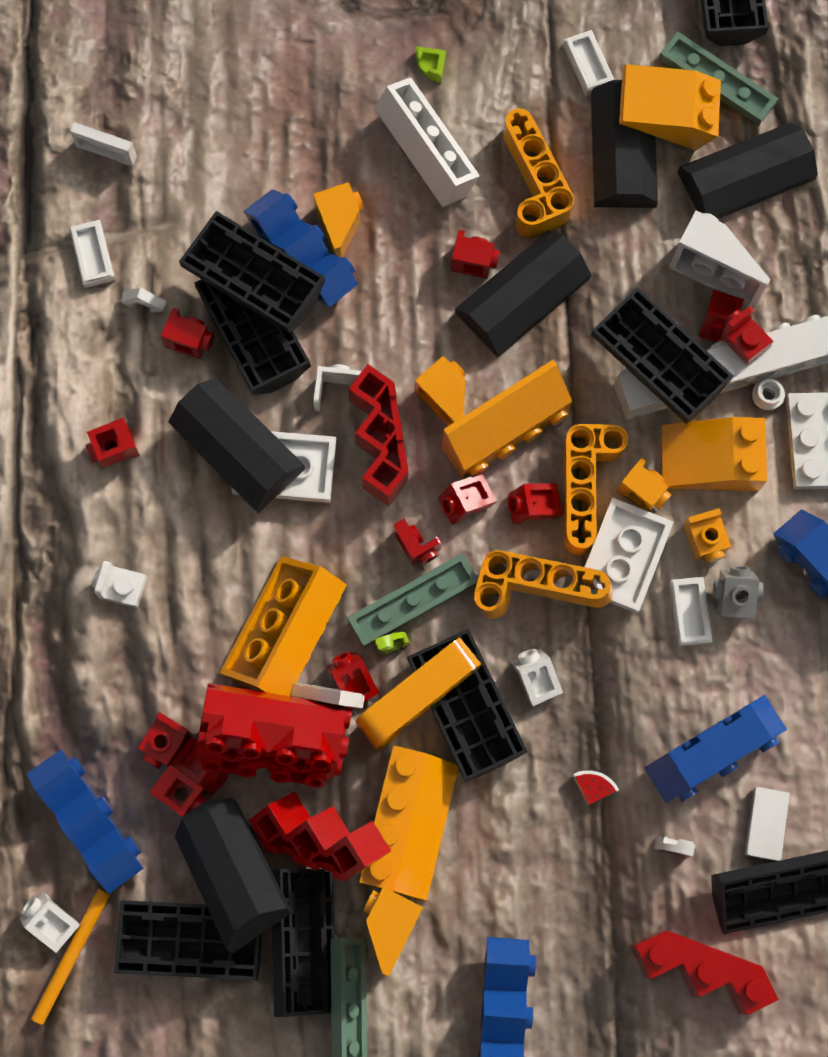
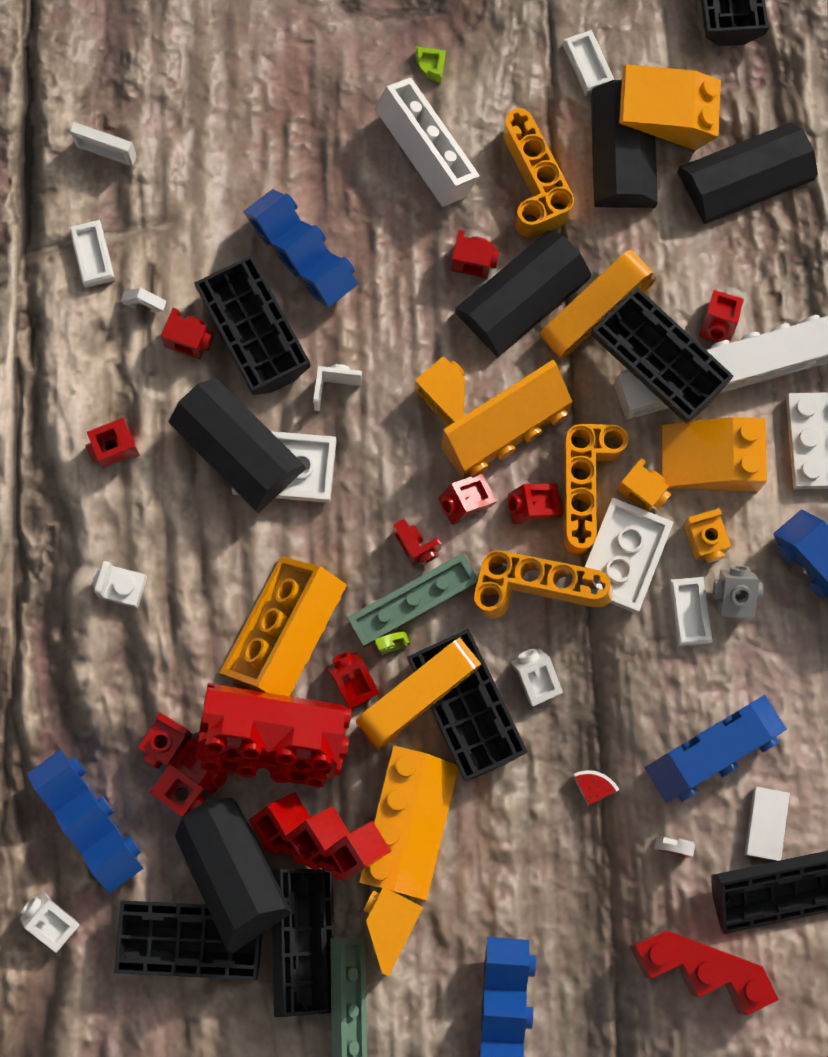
light orange bar [31,888,111,1025] -> none
black piece [179,211,325,333] -> none
tile [291,683,365,708] -> none
light orange slope [313,182,364,258] -> none
red brick [348,364,409,507] -> none
sand green plate [658,31,779,126] -> none
white slope [669,211,770,309] -> none
red bracket [721,306,774,365] -> none
white plate [752,378,785,410] -> none
none -> light orange beam [539,249,656,359]

